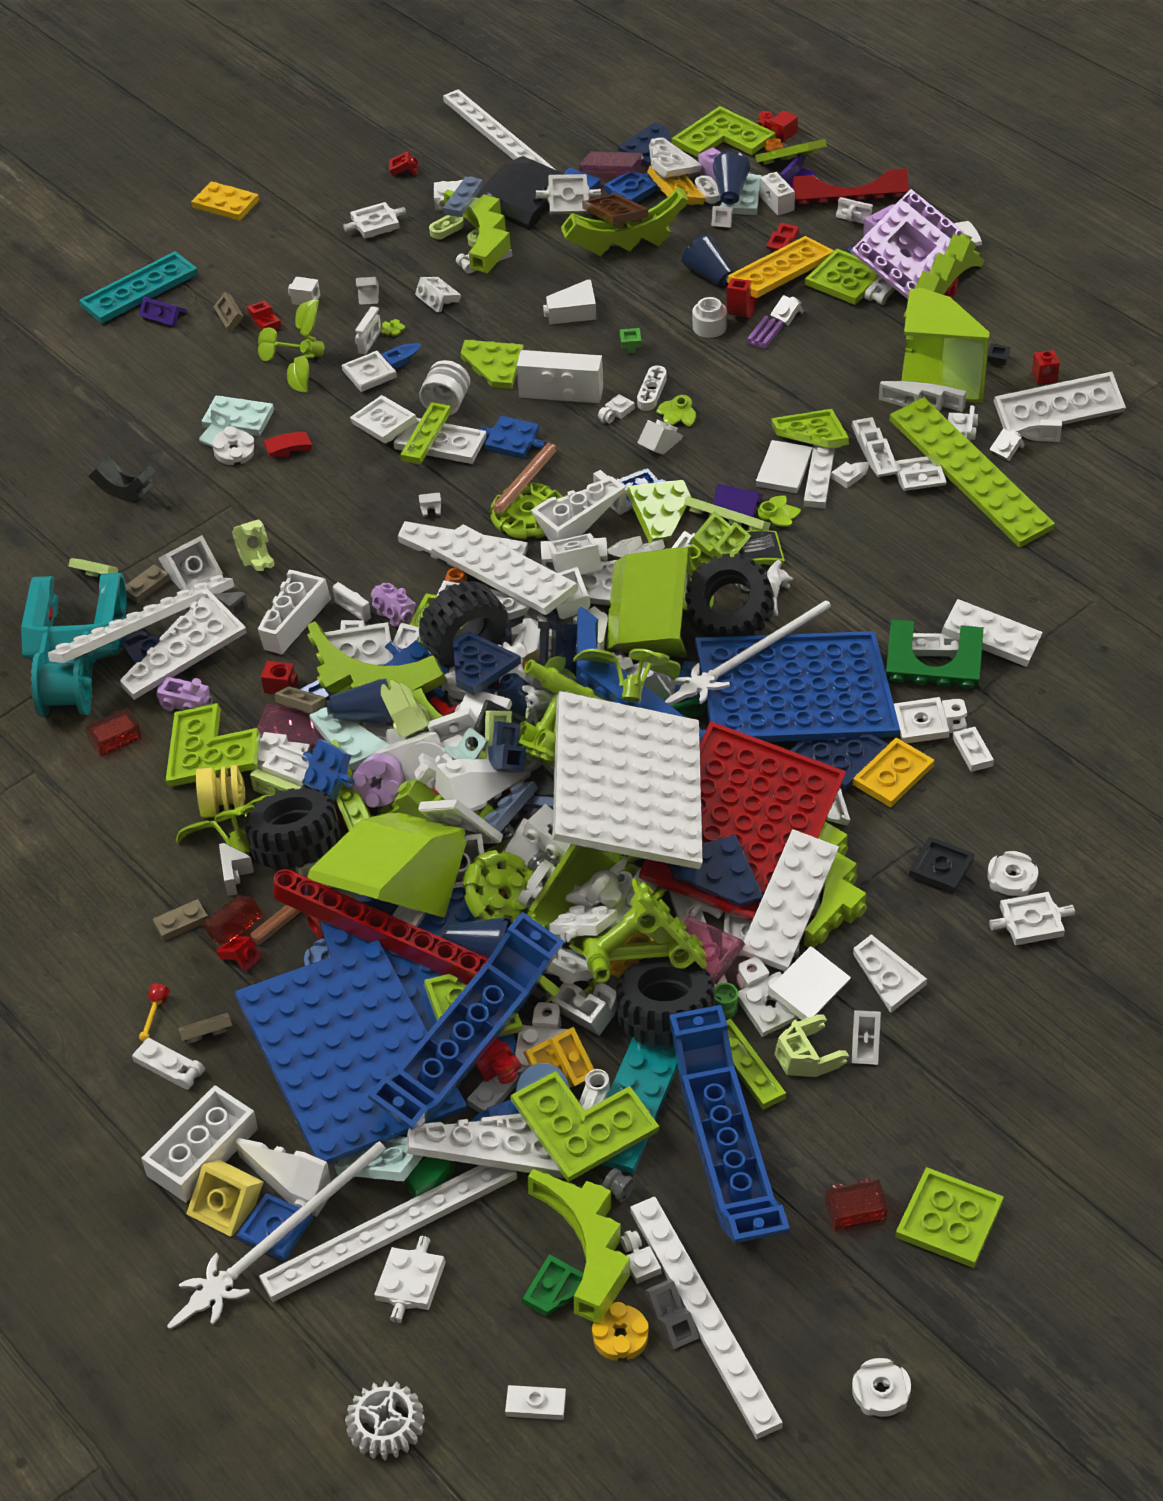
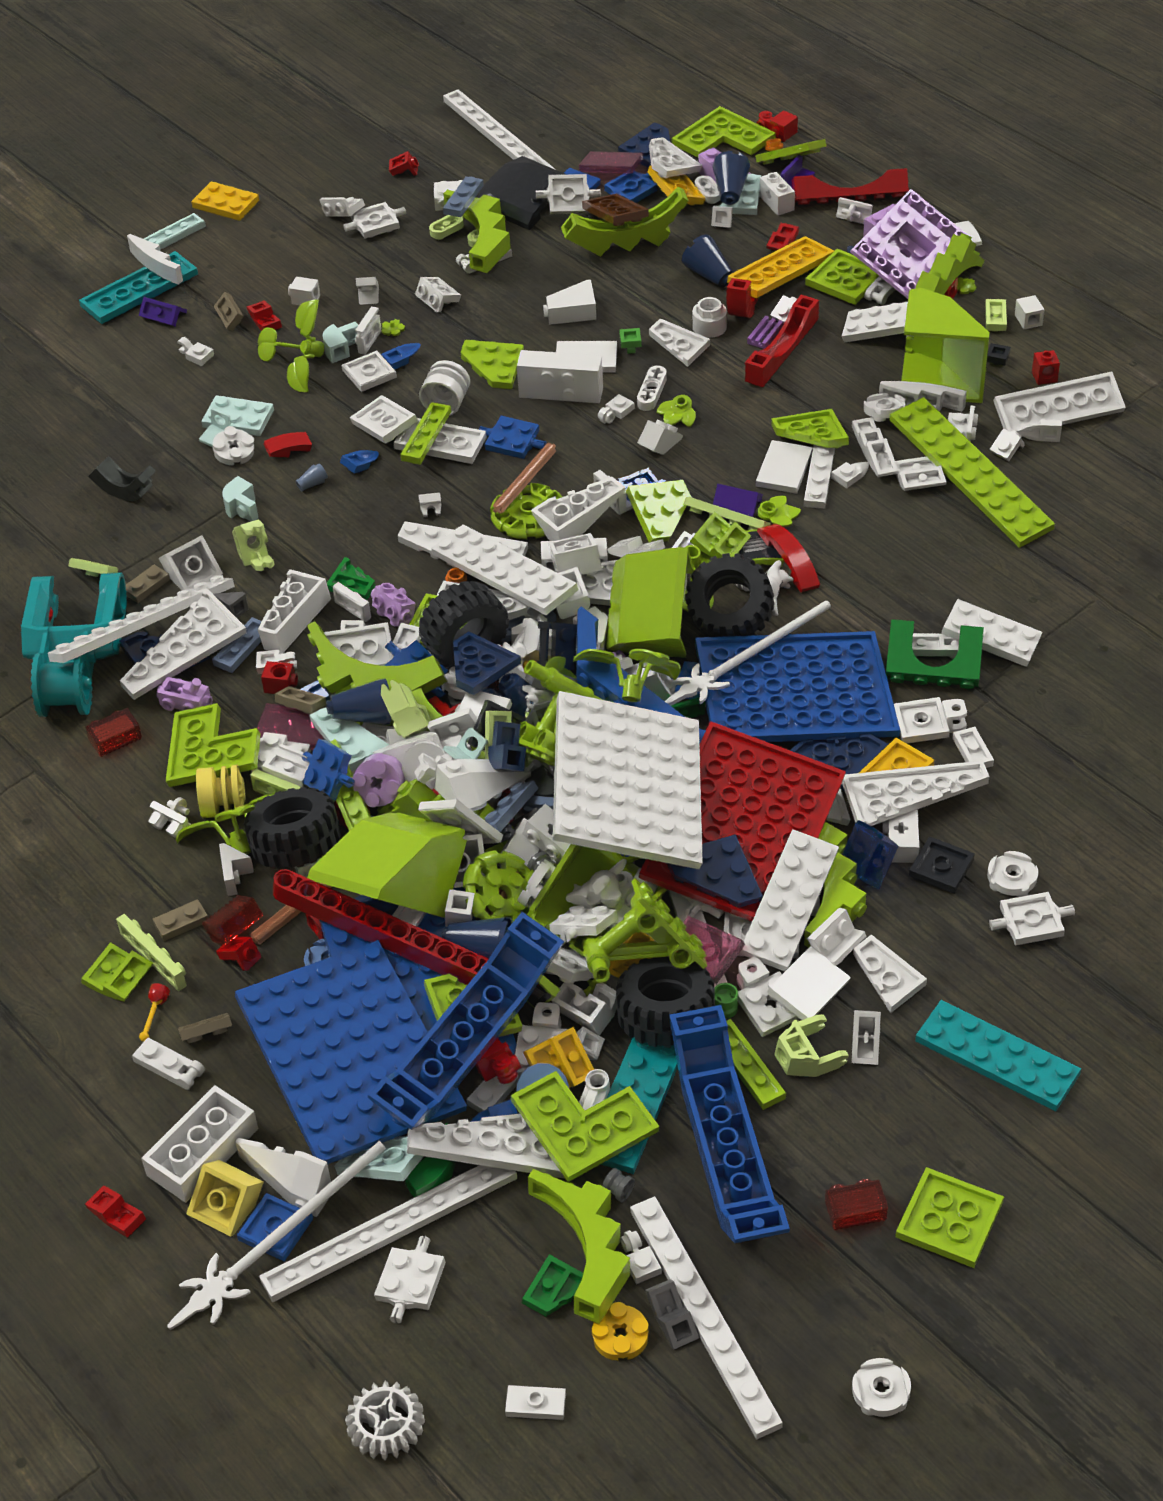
none -> lime slope [81,942,153,1001]
none -> red slope [85,1185,146,1238]
none -> yellowish green plate [116,914,187,992]
none -> white slope [127,234,183,285]
none -> light aqua tile [144,213,206,250]
none -> white hips [148,797,191,838]
none -> white plate [177,337,214,366]
none -> sand blue plate [212,617,262,673]
none -> light aqua brick [222,476,258,522]
none -> white plate [256,650,297,674]
none -> sand blue cone [295,464,328,491]
none -> white bracket [319,197,365,216]
none -> light aqua brick [323,322,358,363]
none -> green wing [327,557,376,600]
none -> blue plate [340,450,379,473]
none -> white brick [445,889,475,927]
none -> white tile [556,341,617,372]
none -> white slope [576,1026,605,1061]
none -> white wing [649,319,710,367]
none -> red arch [745,294,819,387]
none -> red slope [757,524,820,592]
none -> white bracket [807,908,866,965]
none -> white plate [842,302,908,343]
none -> white wing [842,761,989,831]
none -> clear blue slope [842,820,899,889]
none -> white plate [864,393,906,422]
none -> white brick [883,810,919,863]
none -> teal plate [915,1000,1081,1111]
none -> lime plant [957,277,976,294]
none -> yellowish green plate [985,299,1007,331]
none -> white brick [1015,295,1044,329]

